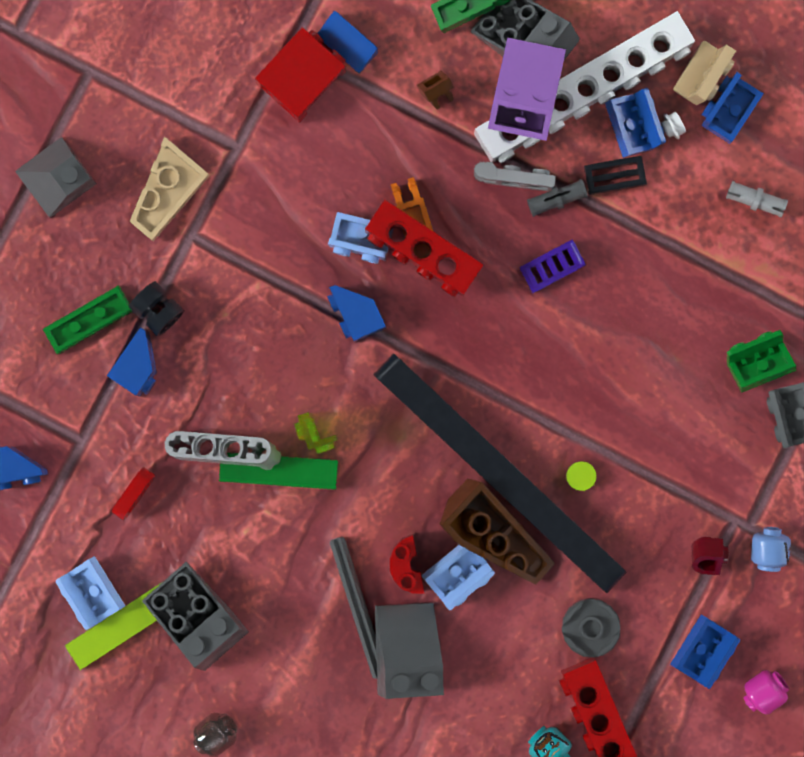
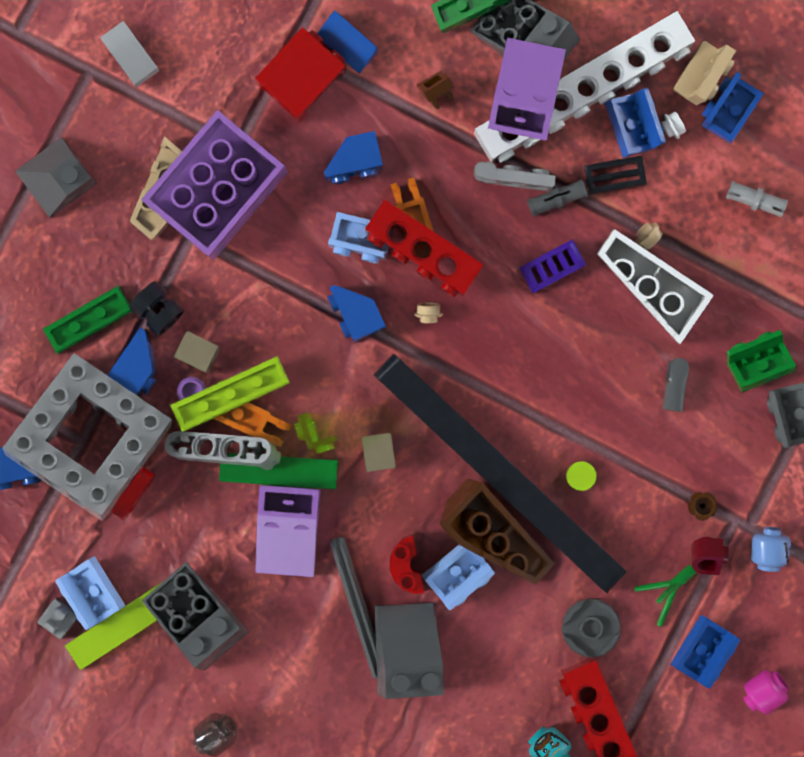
none -> light grey brick [2,353,172,521]
none -> light grey tile [37,598,77,640]
none -> light grey slope [100,21,160,87]
none -> medium lavender slope [141,110,288,261]
none -> lime tile [170,356,290,432]
none -> dark tan panel [174,331,221,374]
none -> medium lavender plate [177,377,206,400]
none -> orange hinge [214,403,291,447]
none -> medium lavender slope [255,485,321,577]
none -> blue slope [324,131,383,185]
none -> dark tan panel [362,433,396,472]
none -> tan plate [414,302,443,323]
none -> white wedge [597,229,714,344]
none -> green plant [634,565,696,627]
none -> tan plate [635,222,663,250]
none -> dark grey bar [662,358,689,412]
none -> reddish brown plate [688,492,717,521]

